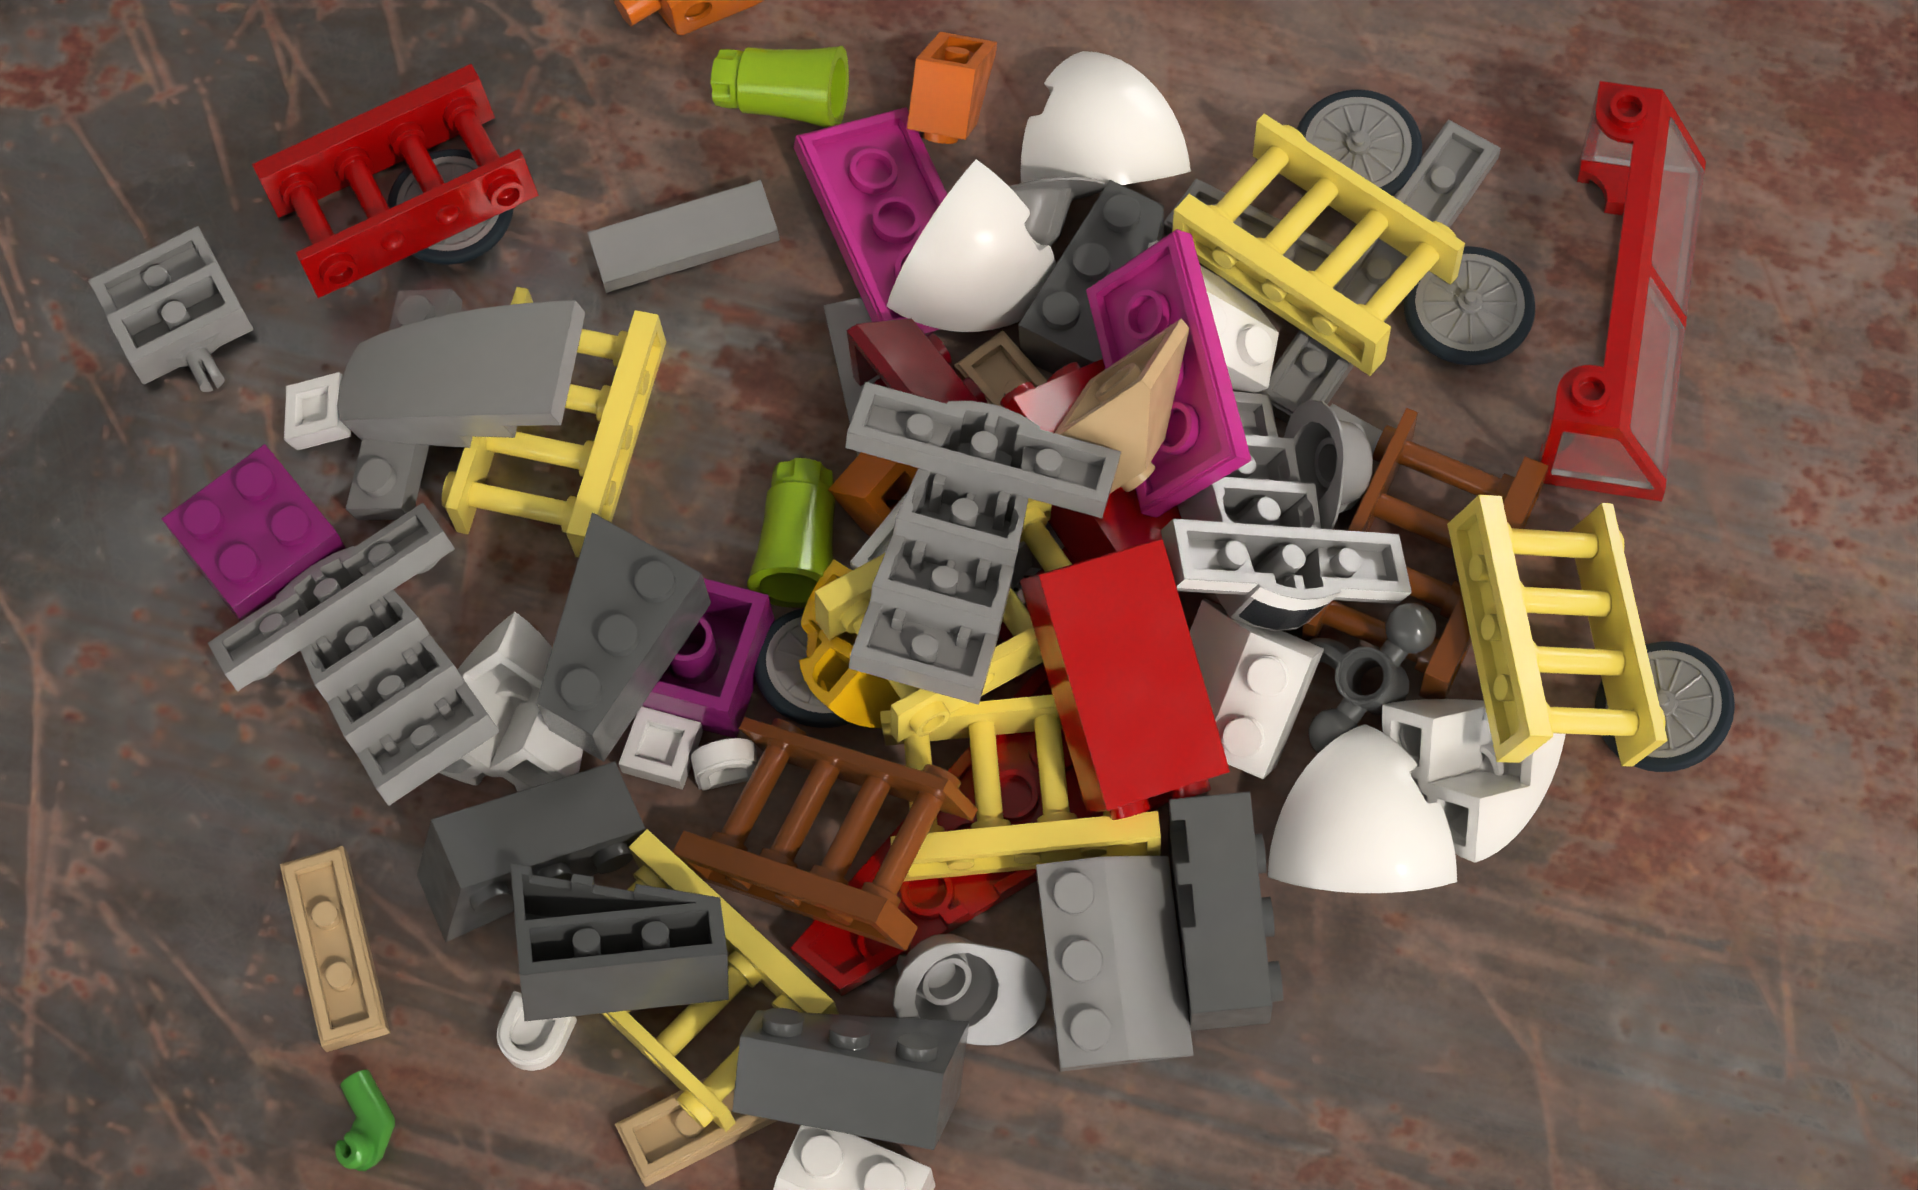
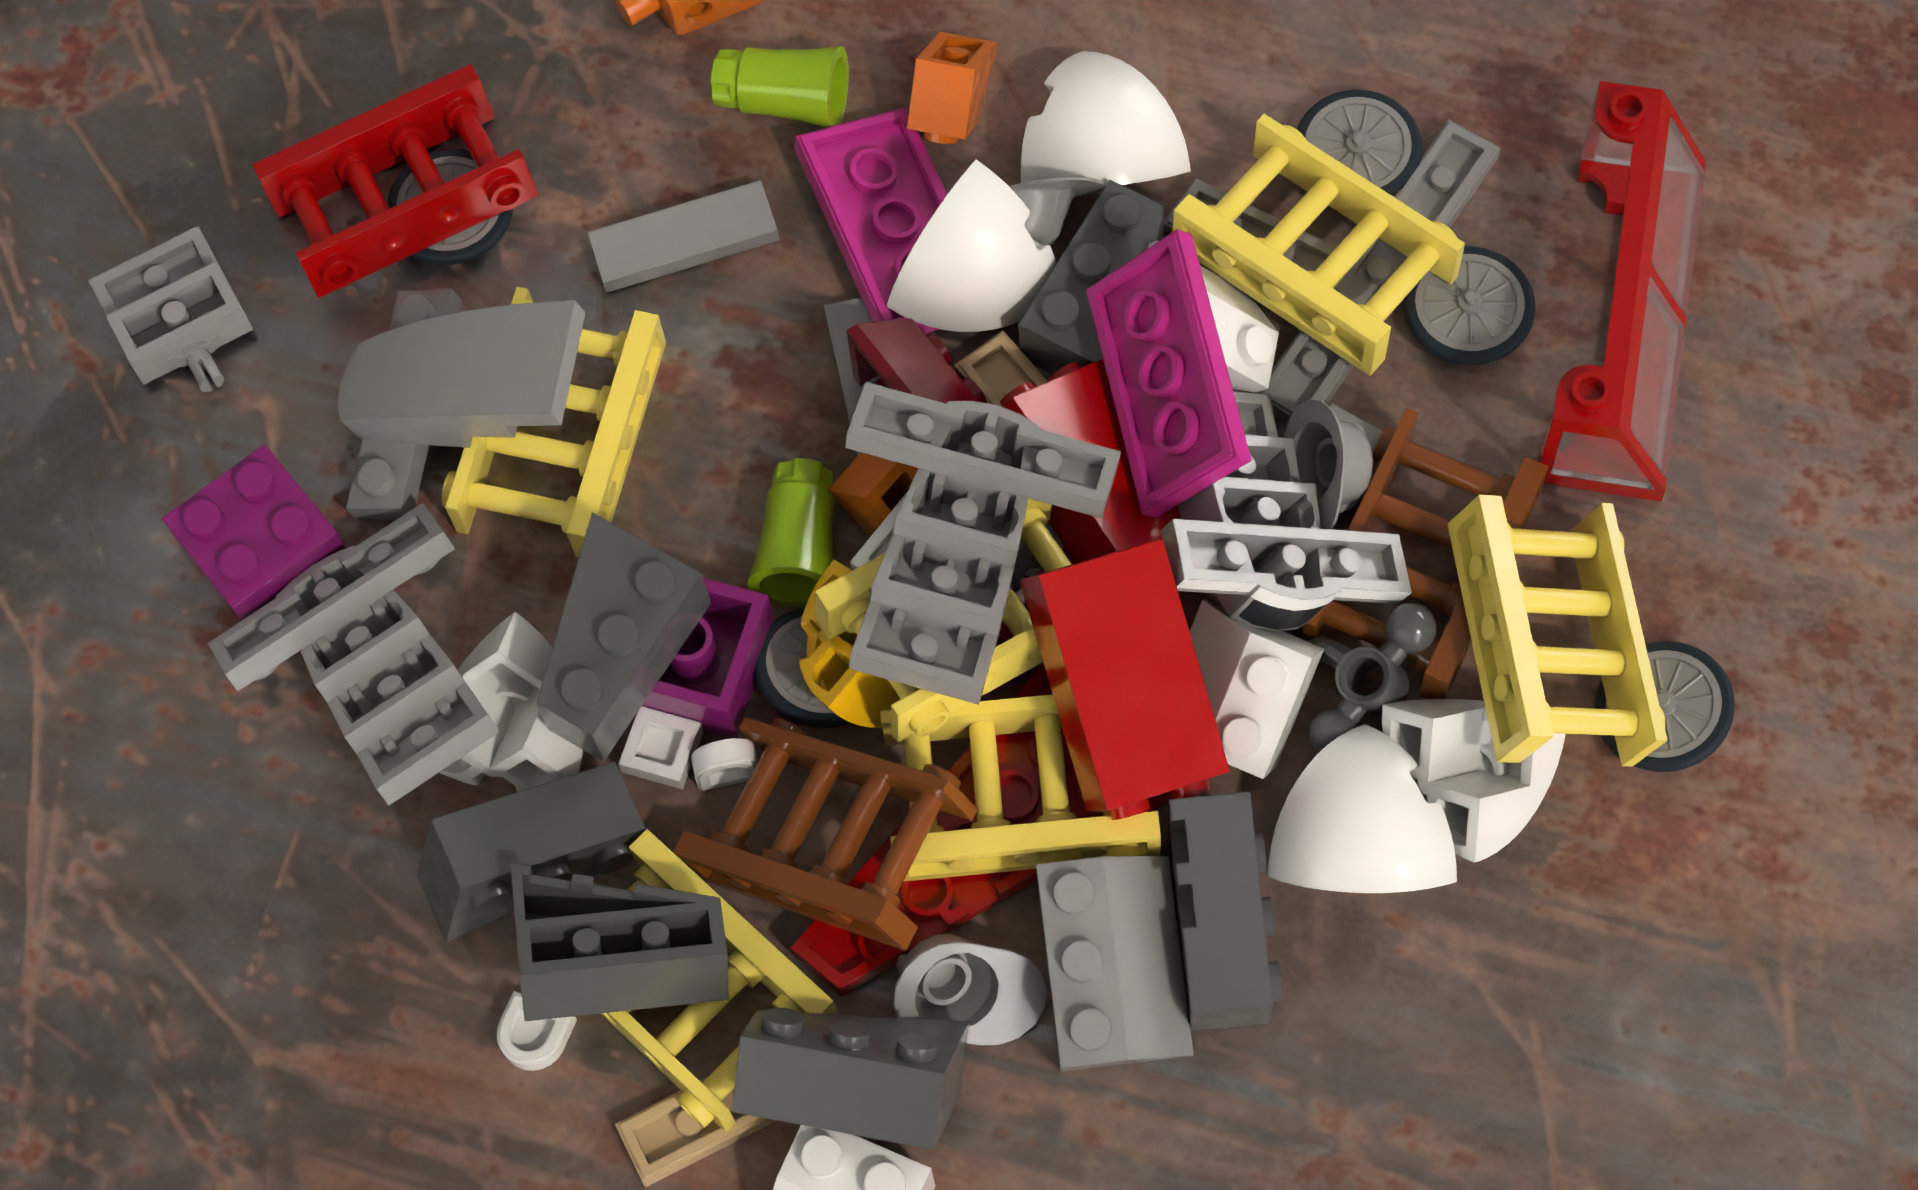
tan tile [280,846,390,1052] -> none
white plate [284,372,351,451] -> none
bright green arm [335,1069,395,1171] -> none
tan slope [1055,318,1189,493] -> none

